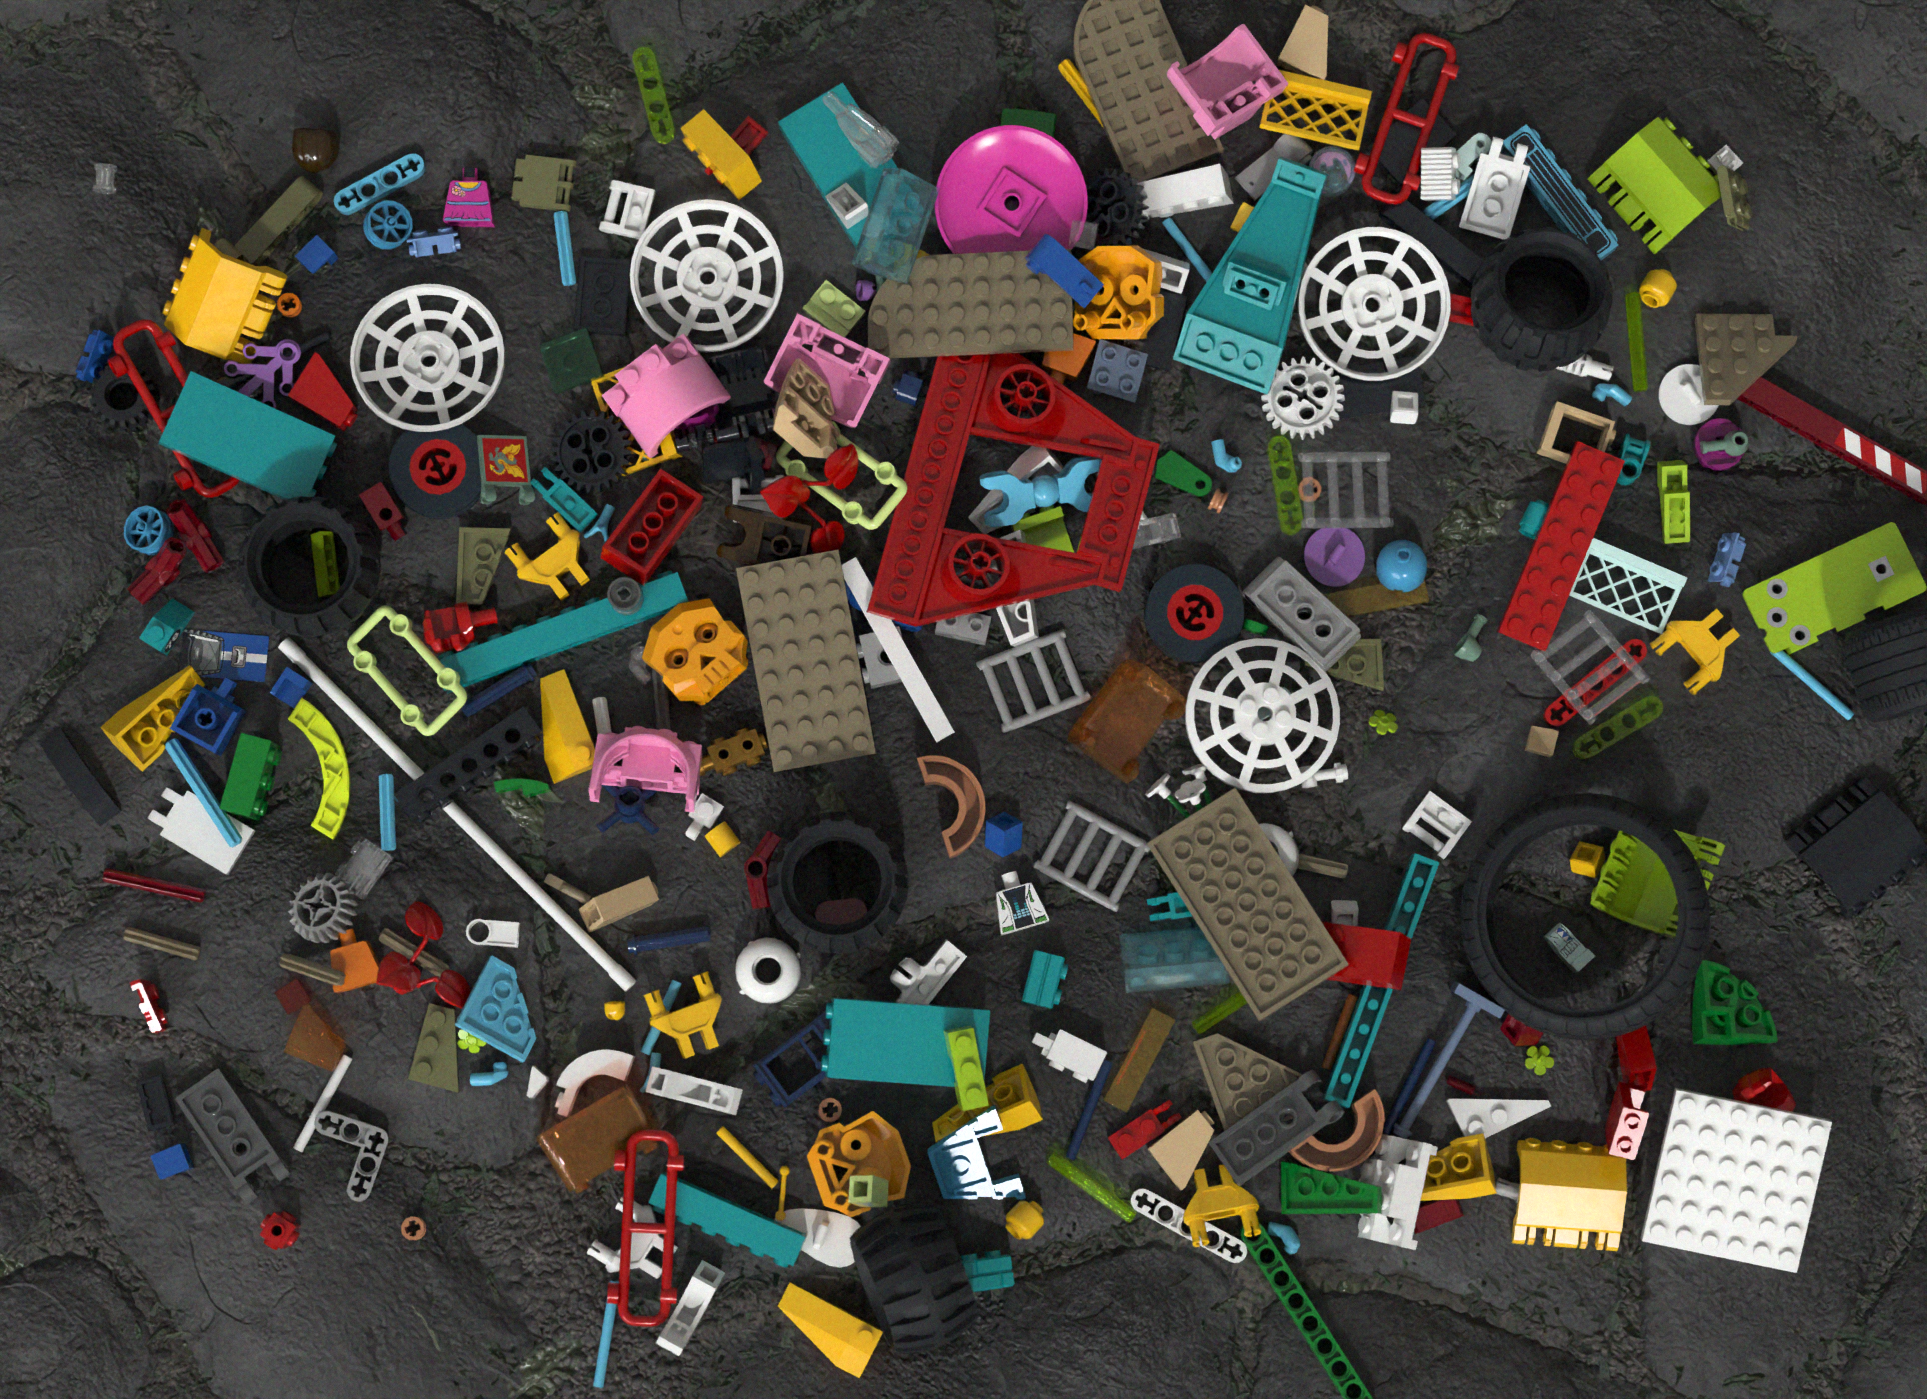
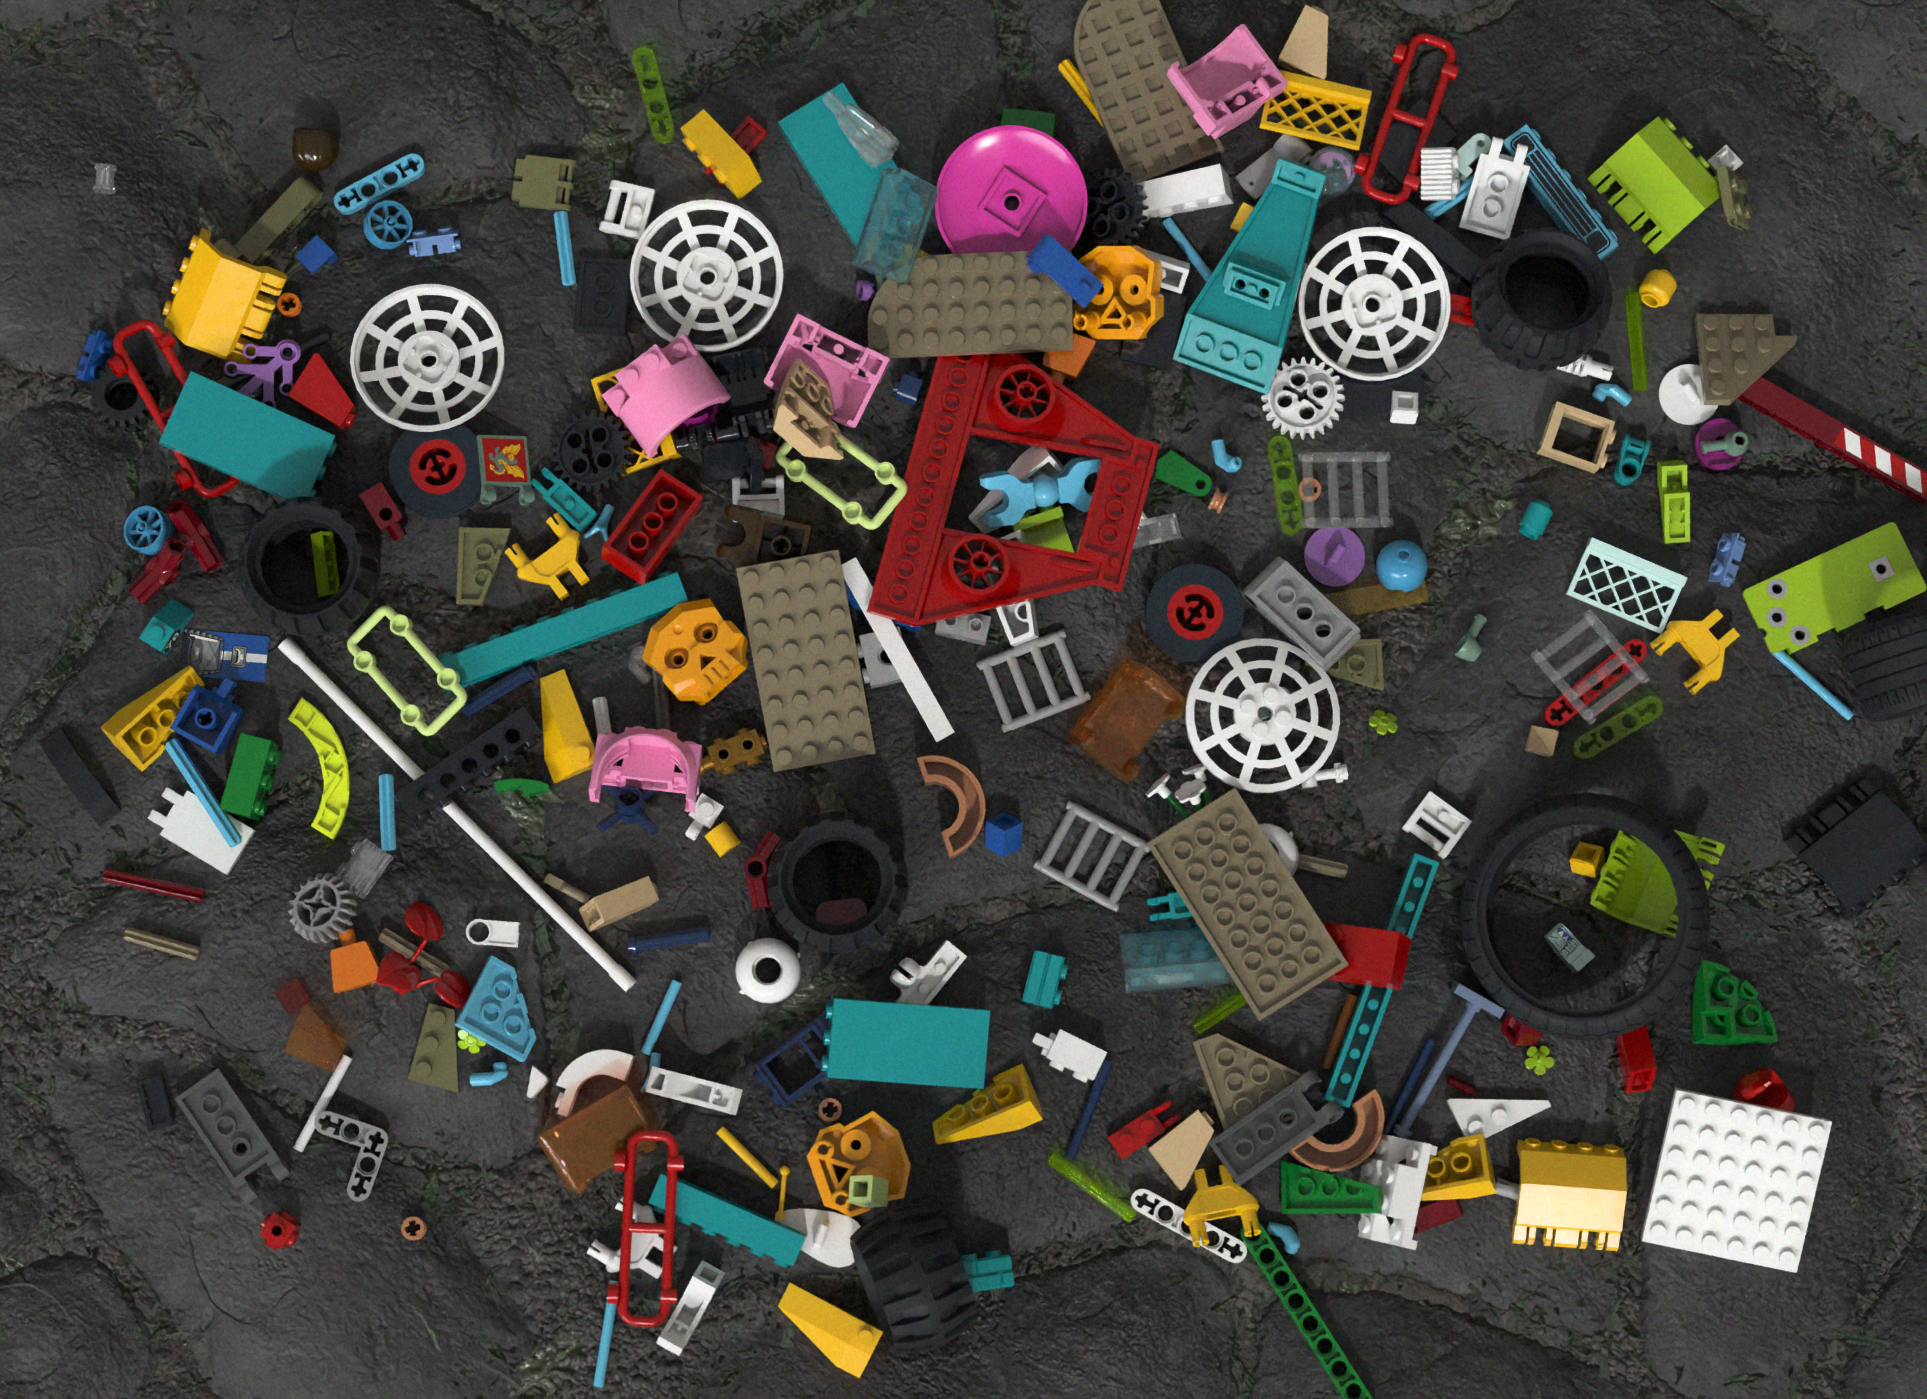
red wing [130,979,168,1034] -> none
blue panel [150,1143,195,1180] -> none
blue panel [270,667,313,708] -> none
dark tan axle [279,953,346,986] -> none
red piece [422,602,498,654] -> none
dark pink torso [443,167,495,227] -> none
clear green plate [539,328,604,394] -> none
yellow hinge [604,1001,625,1020] -> none
dark grey wheel [607,577,644,616] -> none
yellow connector [643,971,722,1059] -> none
red plant [760,443,858,554] -> none
yellowish green plate [803,280,866,337] -> none
white slope [825,183,868,229] -> none
wing [928,1105,1026,1199] -> none
lime arch [944,1026,989,1111] -> none
torso [996,871,1049,936] -> none
yellow head [1005,1200,1044,1240] -> none
clear slope [1068,220,1099,250] -> none
sand blue hinge [1086,339,1148,403] -> none
clear yellow tile [1104,1008,1175,1113] -> none
green tile [1242,619,1269,636] -> none
white slope [1331,900,1359,926] -> none
red plate [1497,441,1625,652] -> none
panel [1604,1081,1649,1160] -> none

